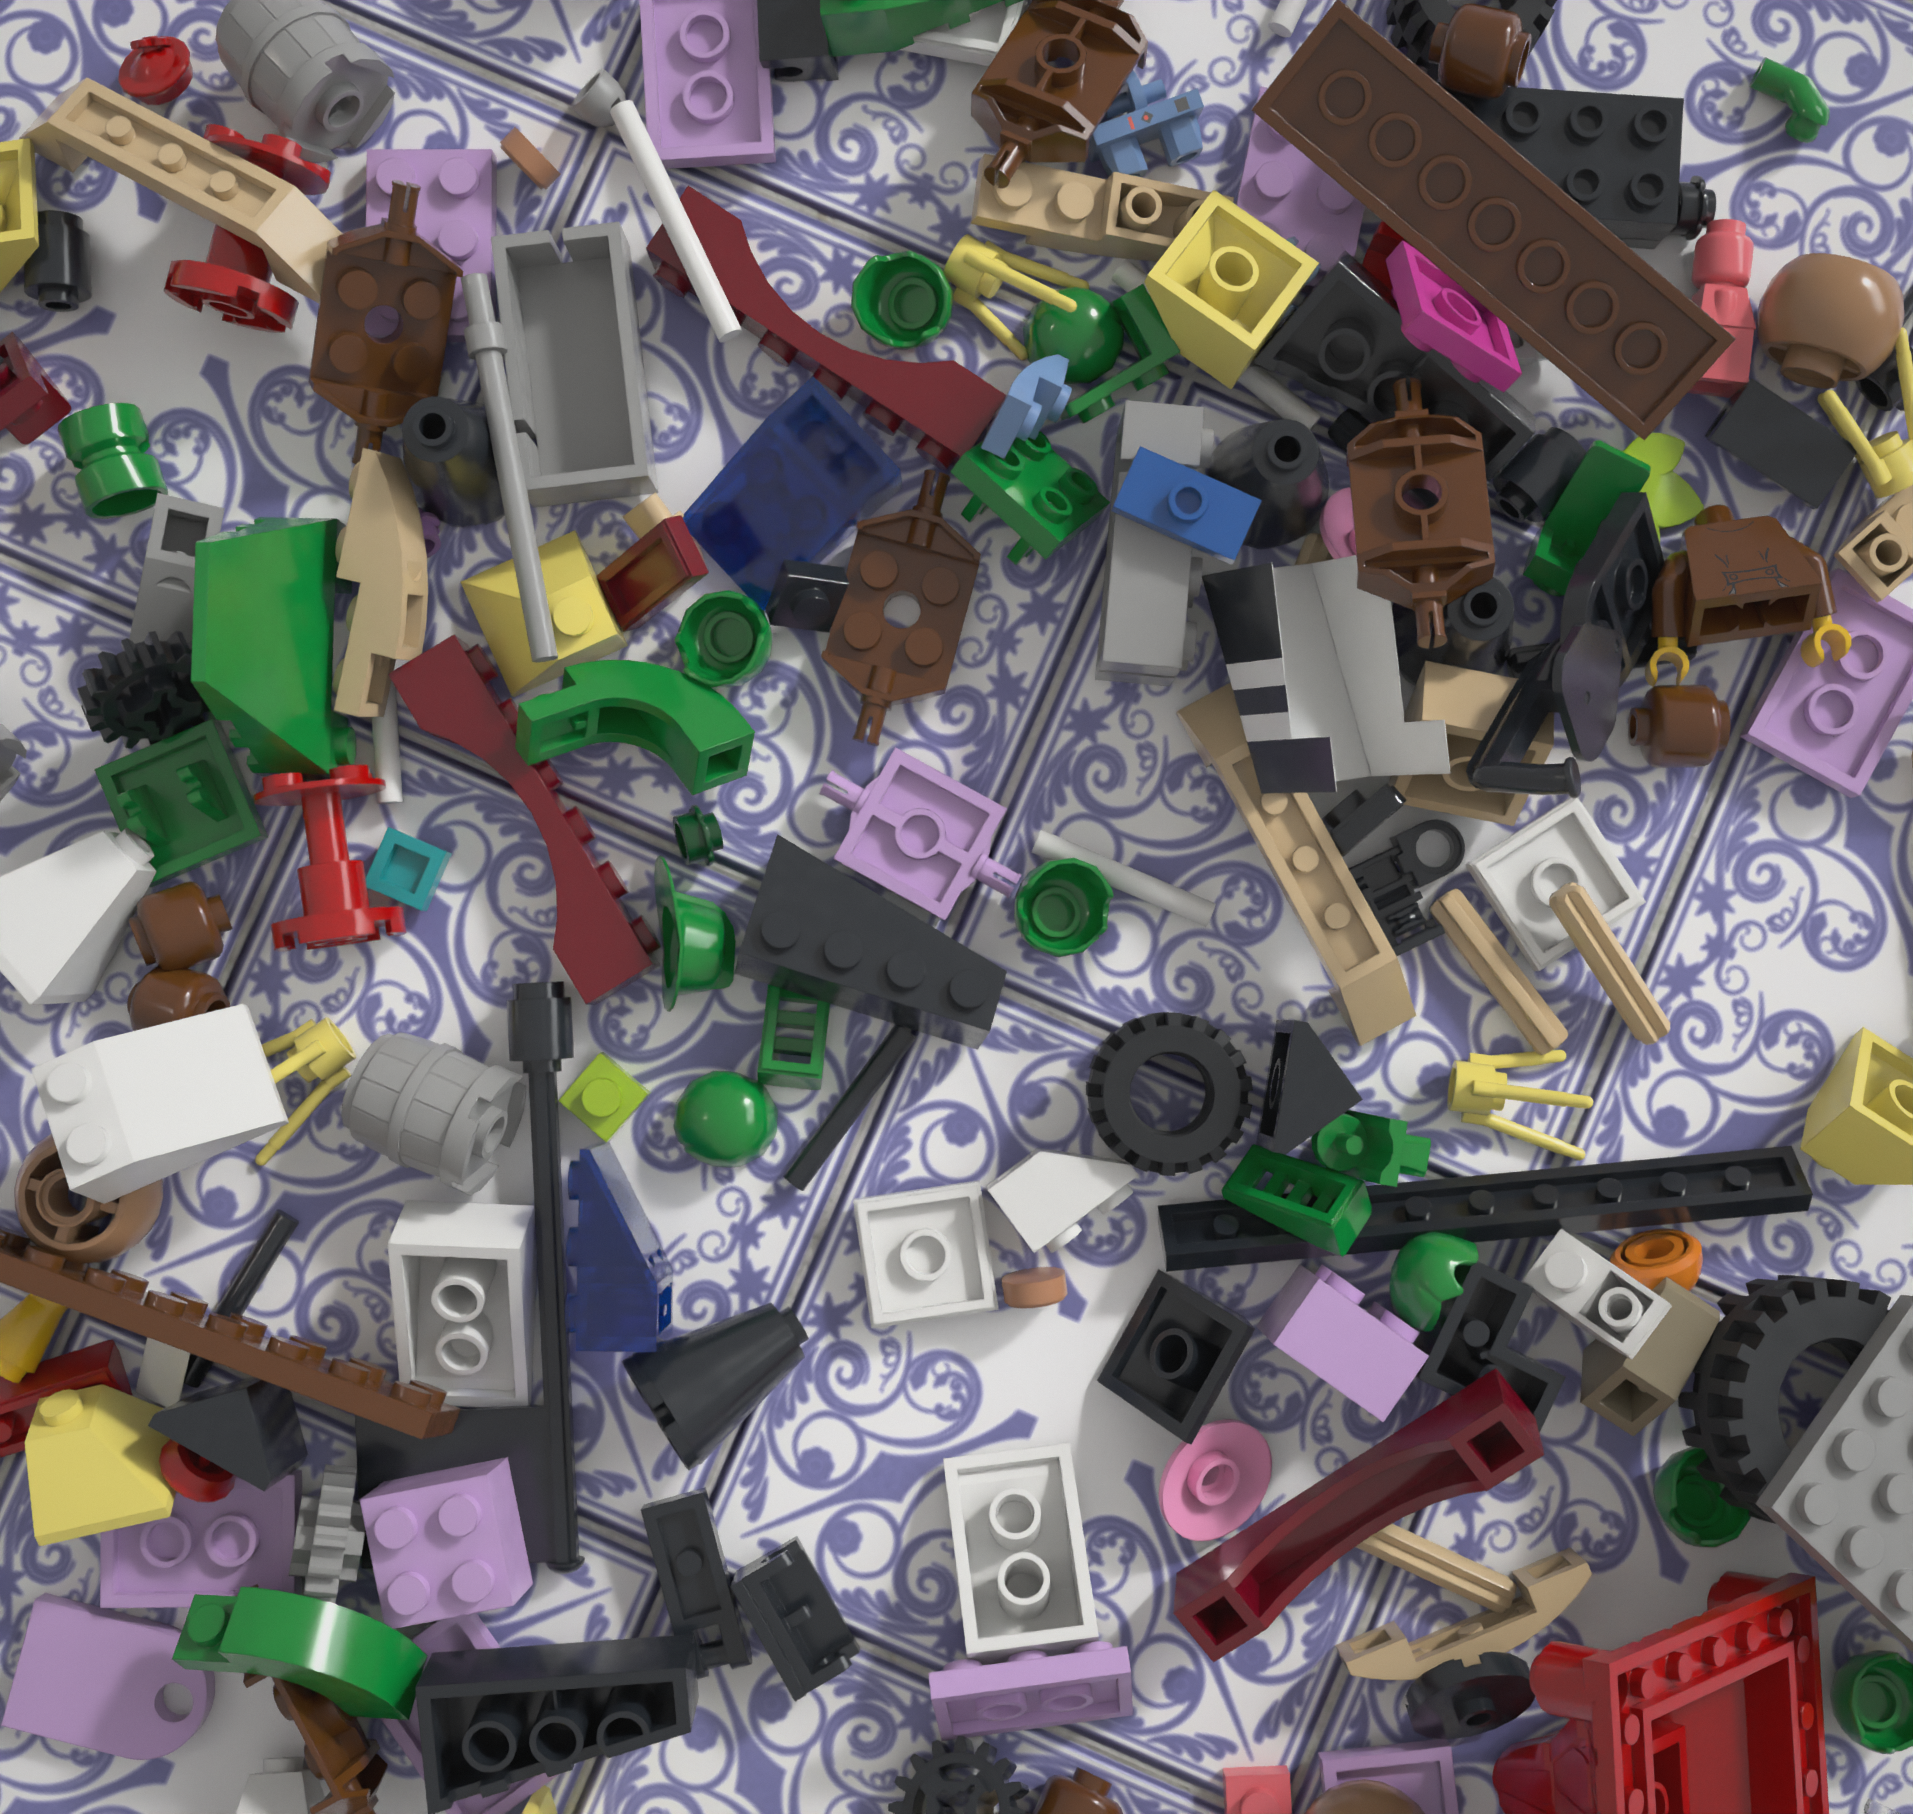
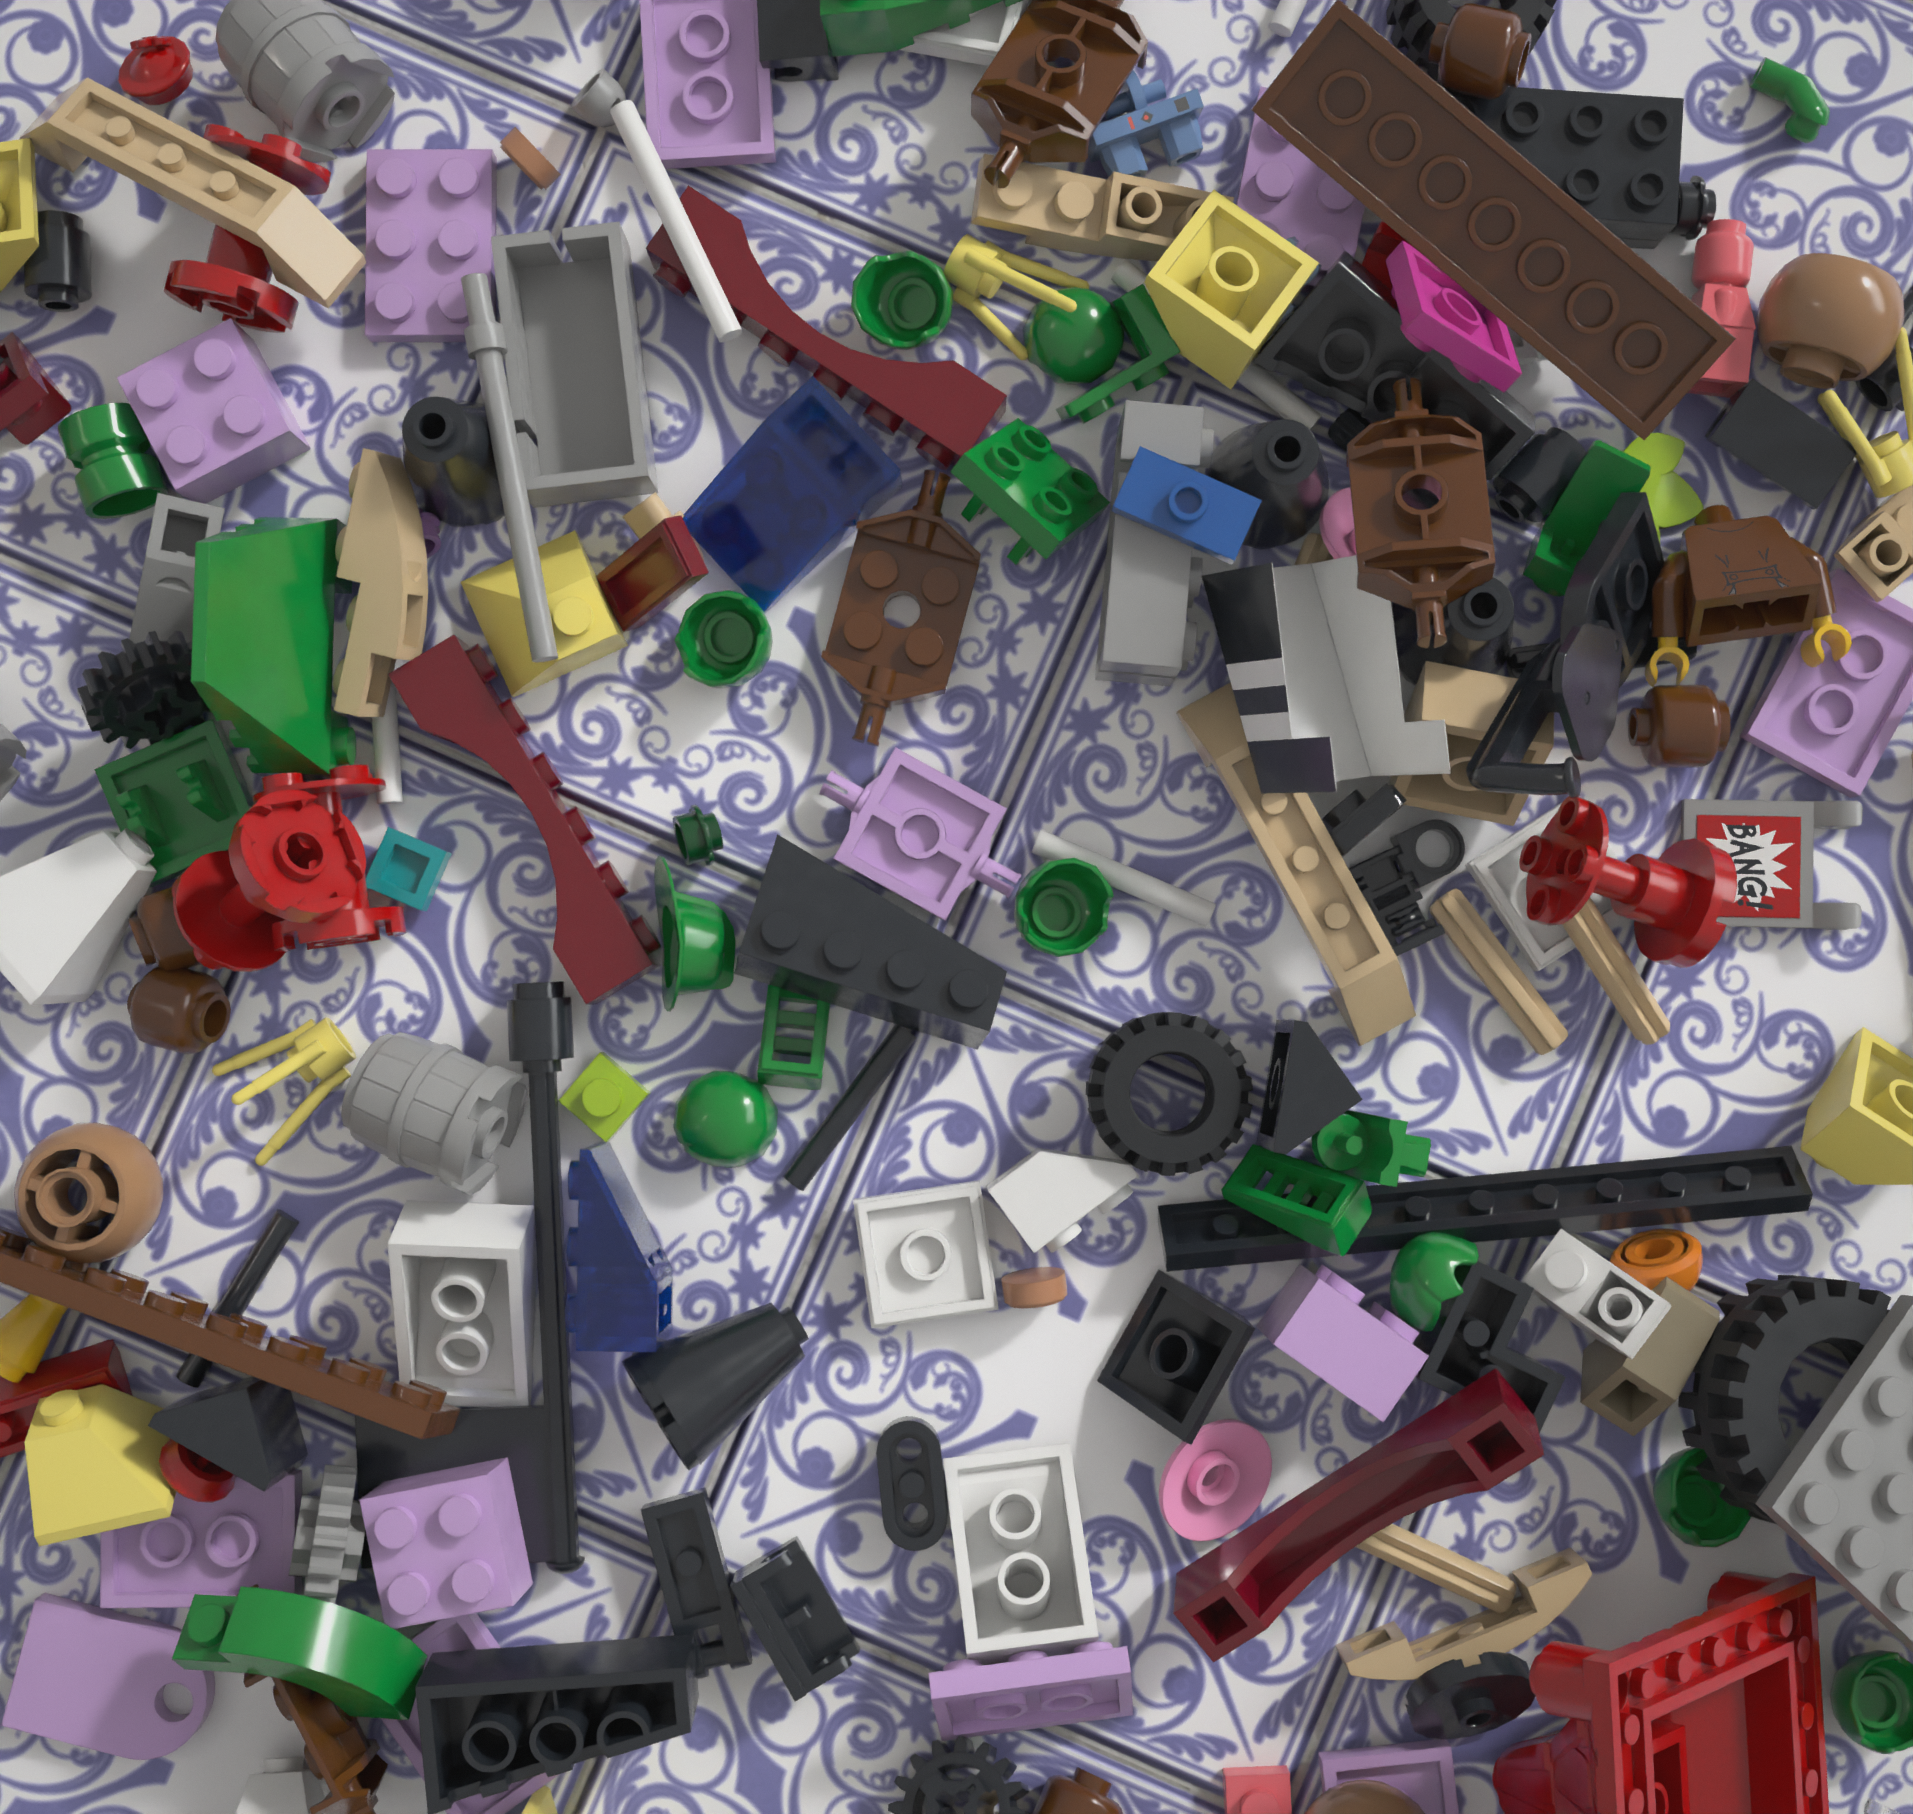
white slope [31,1004,289,1204] -> none
white sticker [135,1337,190,1408] -> none
reddish brown plate [308,180,464,464] -> none
green arch [515,660,755,795] -> none
black plate [765,559,849,633] -> none
medium blue slope [981,354,1072,459] -> none
light yellow plant [1447,1050,1593,1161] -> none
none -> lavender brick [117,318,311,504]
none -> red piece [171,789,366,972]
none -> black plate [876,1416,947,1551]
none -> red piece [1519,796,1737,968]
none -> flag [1681,799,1863,930]

